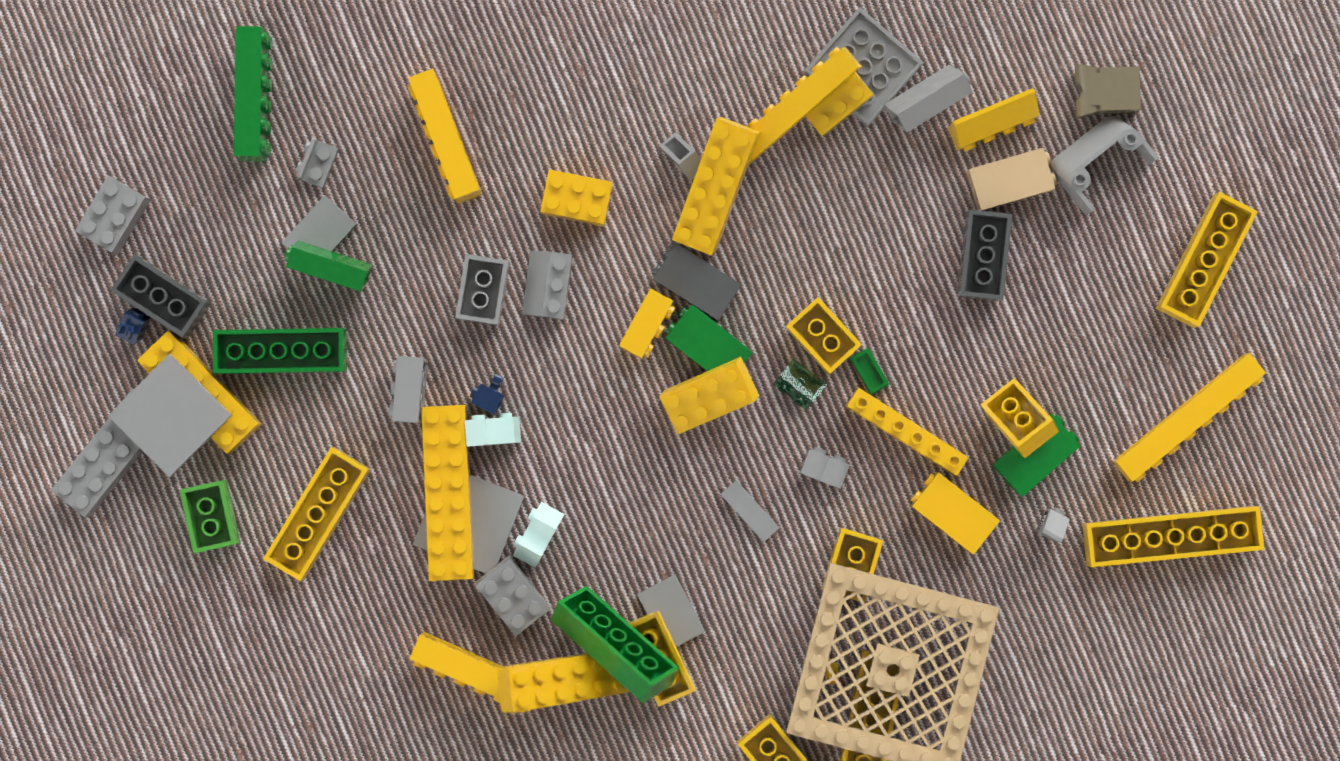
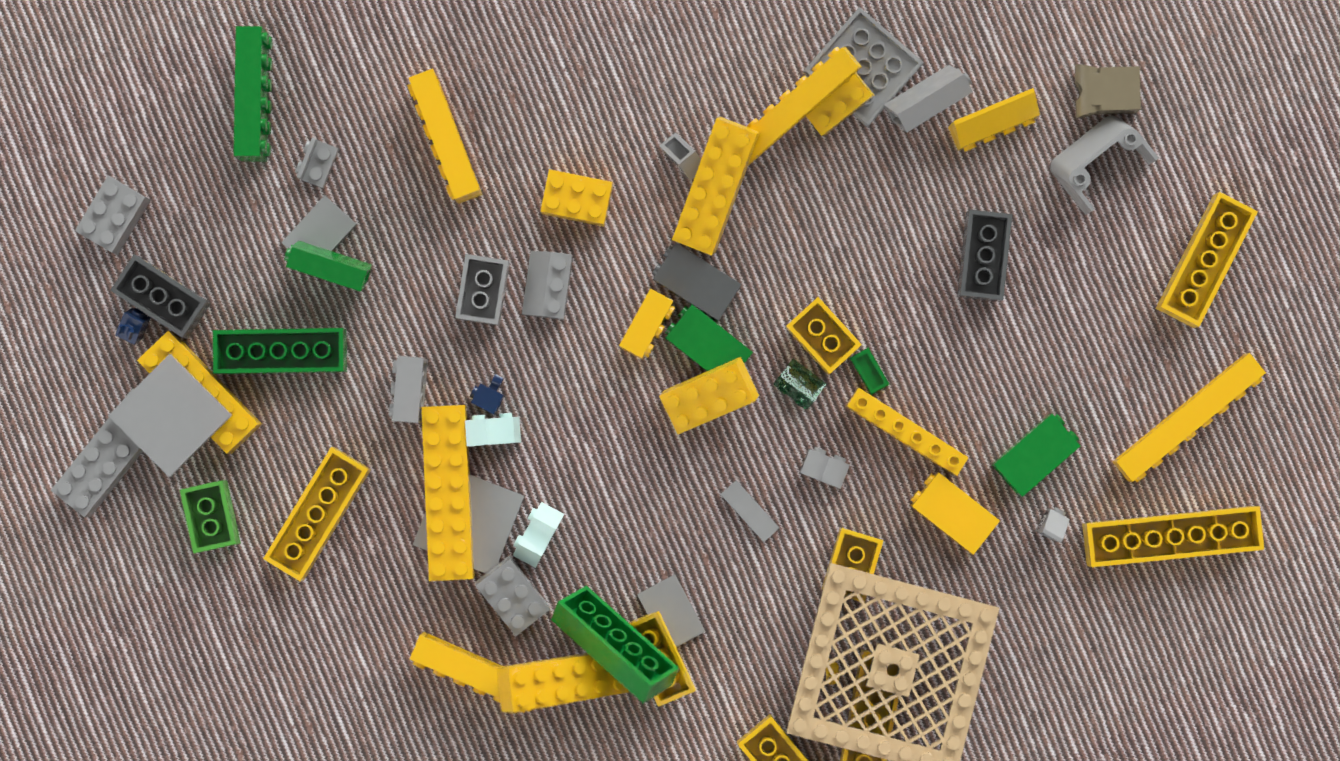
tan brick [966,148,1057,211] -> none
yellow brick [980,378,1059,458] -> none

